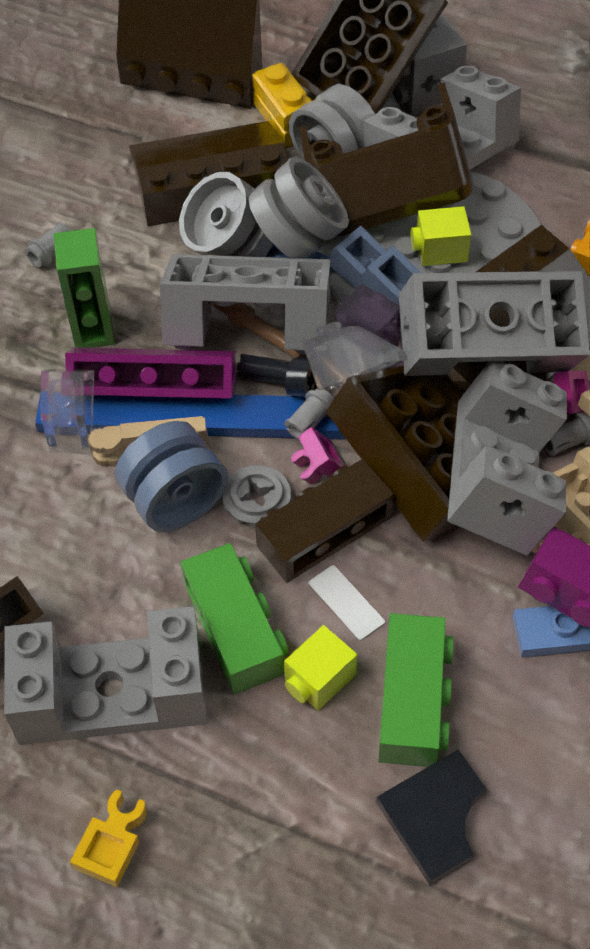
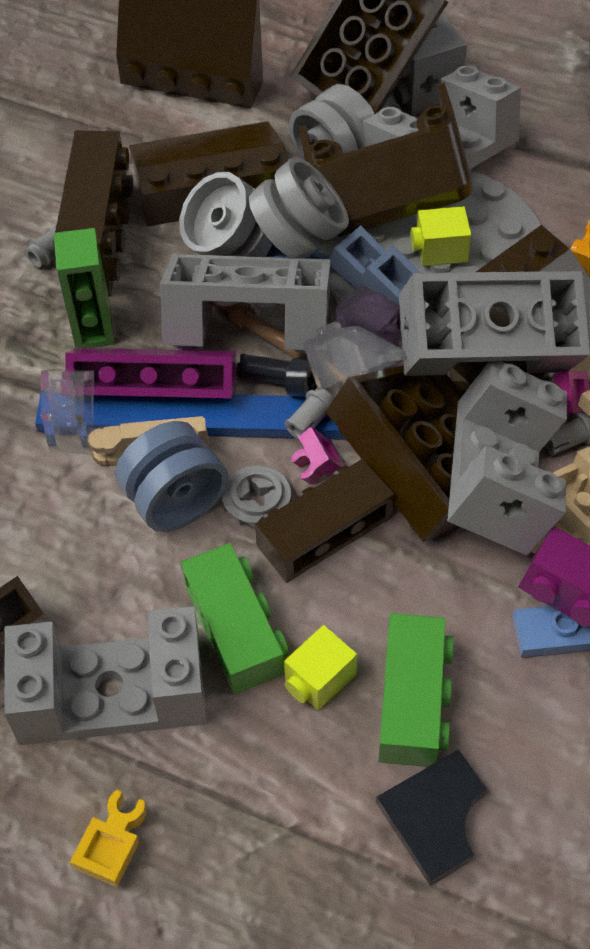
yellow brick [252,63,312,148] -> none
white sticker [308,565,385,640] -> none
none -> dark brown piece [53,130,134,297]

